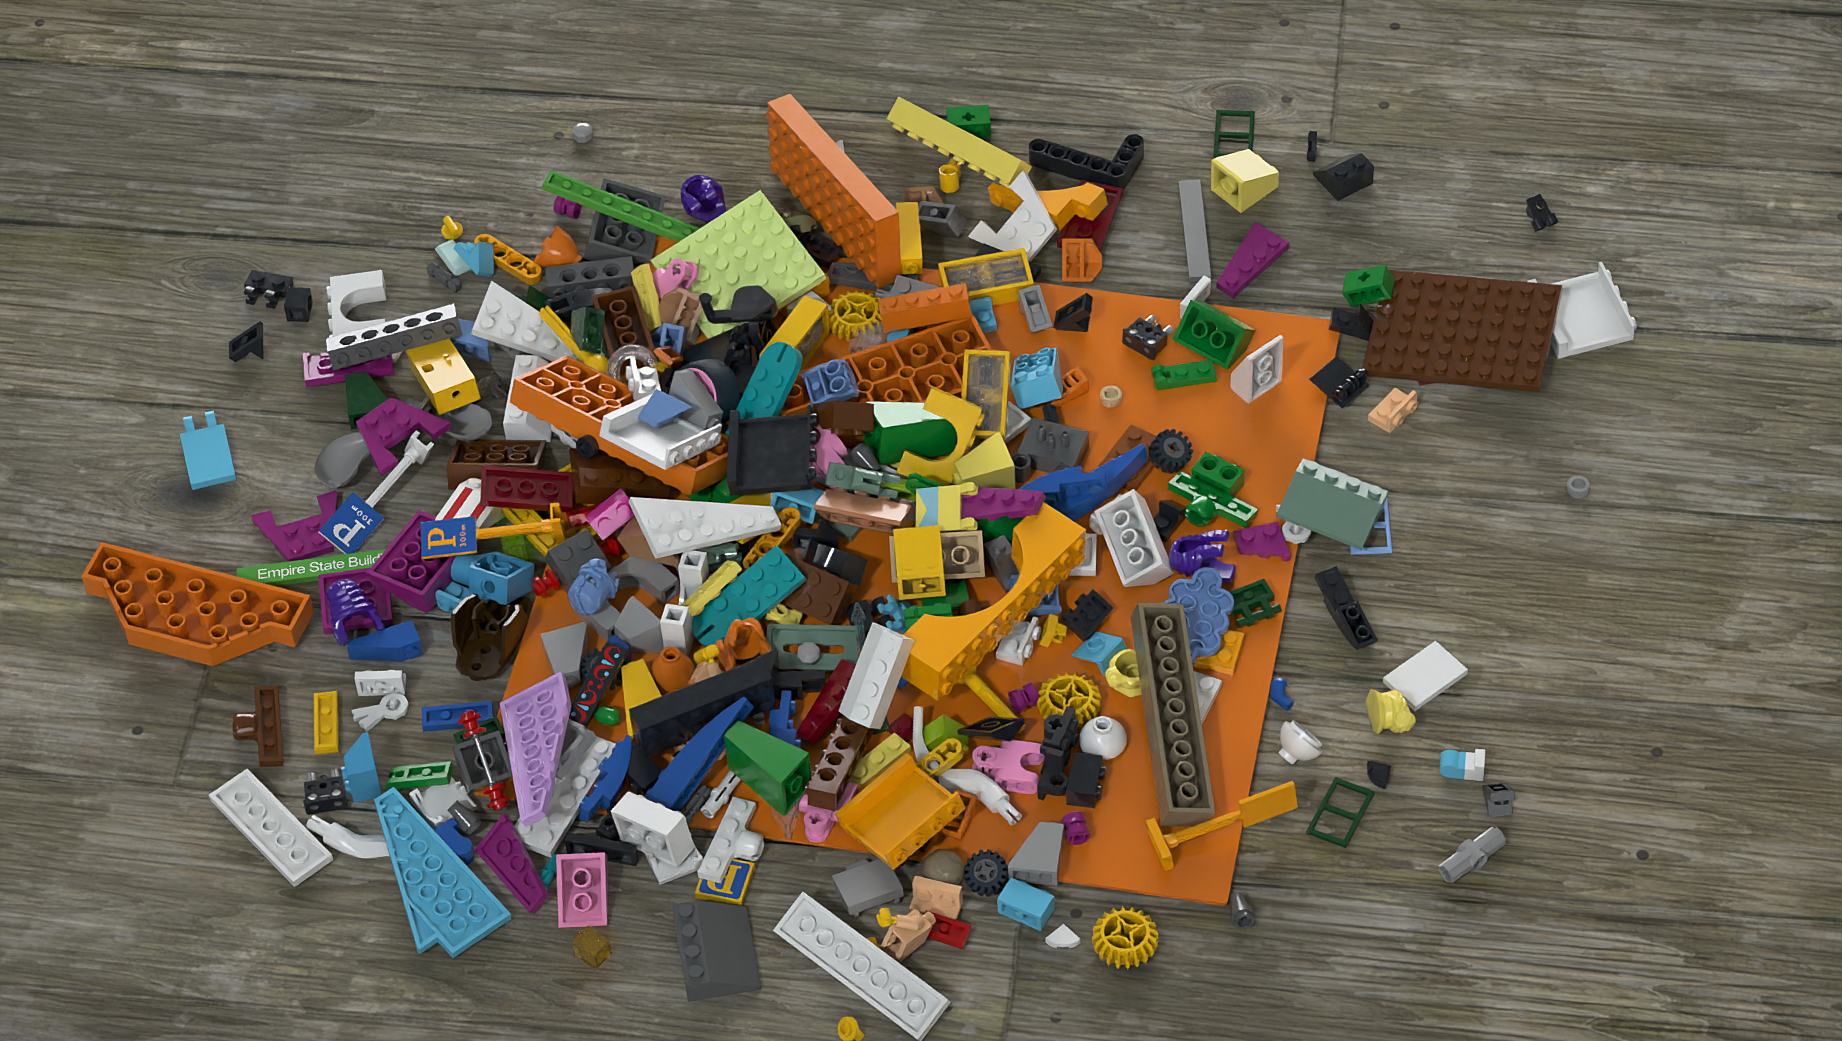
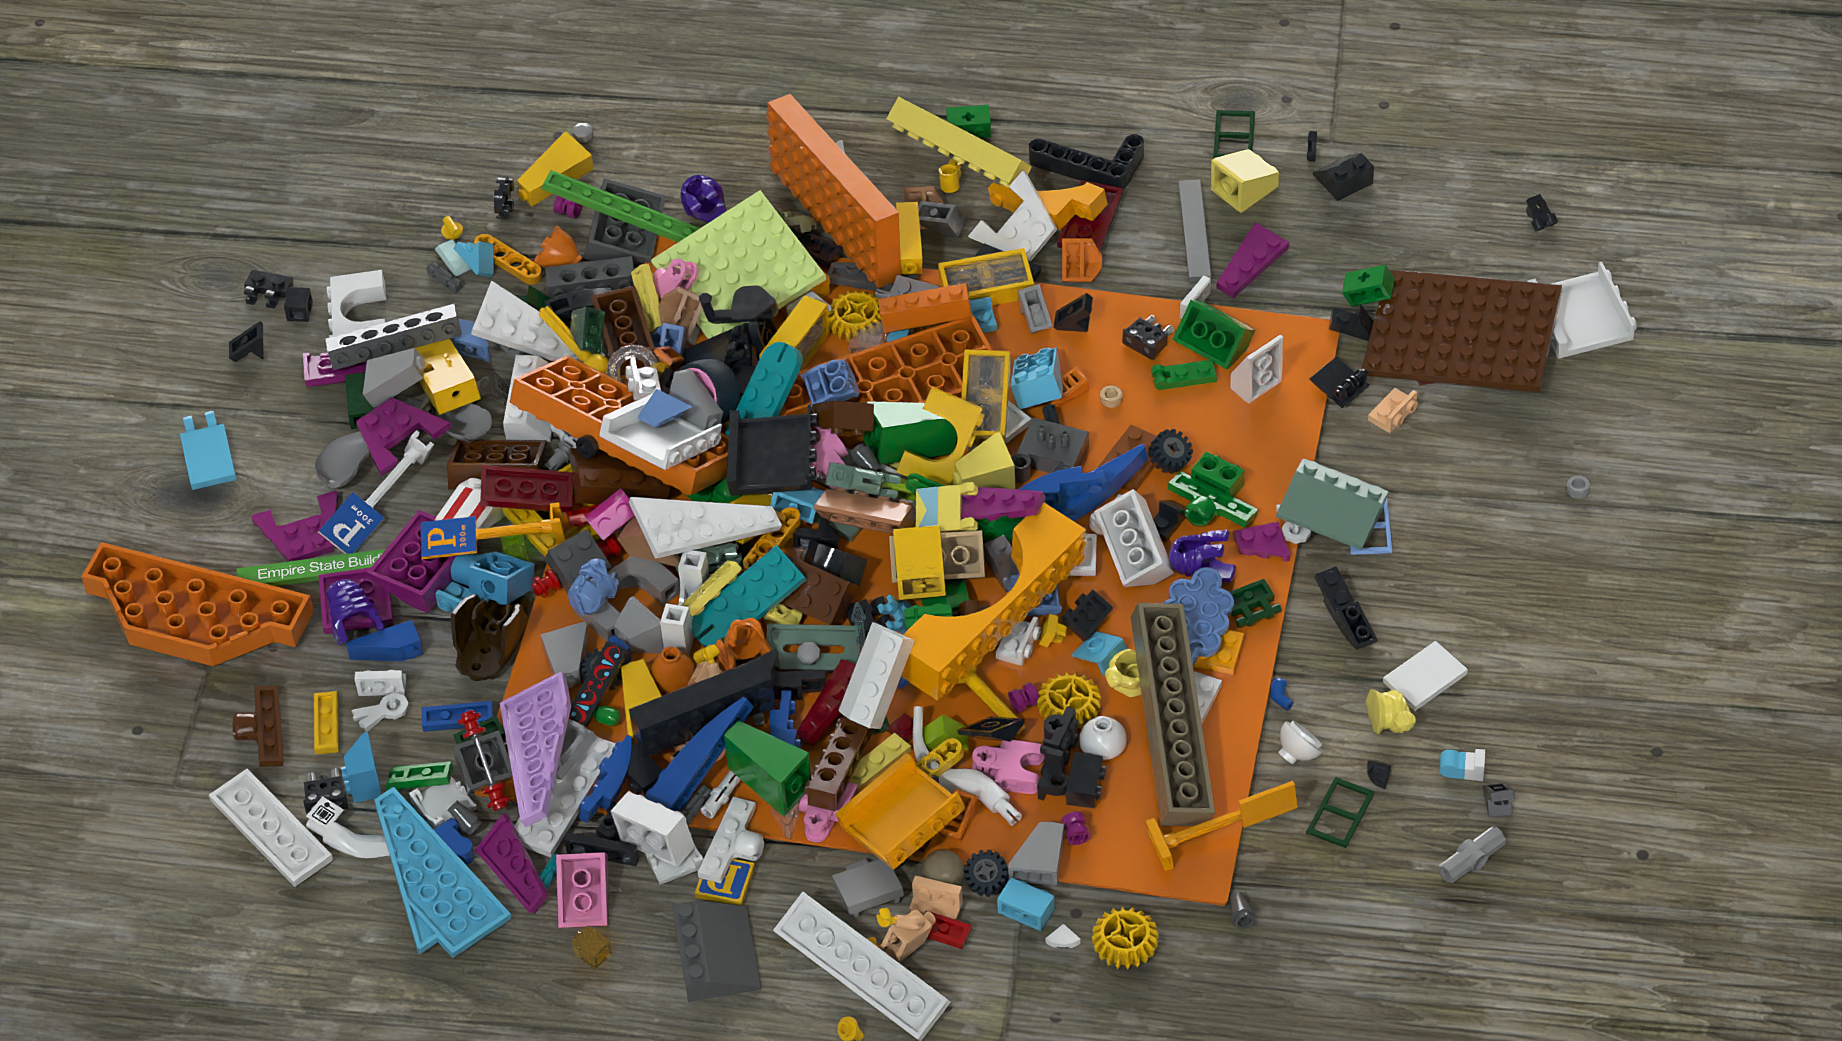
none -> white sticker [306,797,344,829]
none -> light grey slope [363,348,426,408]
none -> black plate [494,176,514,219]
none -> yellow slope [517,132,594,207]
none -> light grey pin [542,441,572,471]

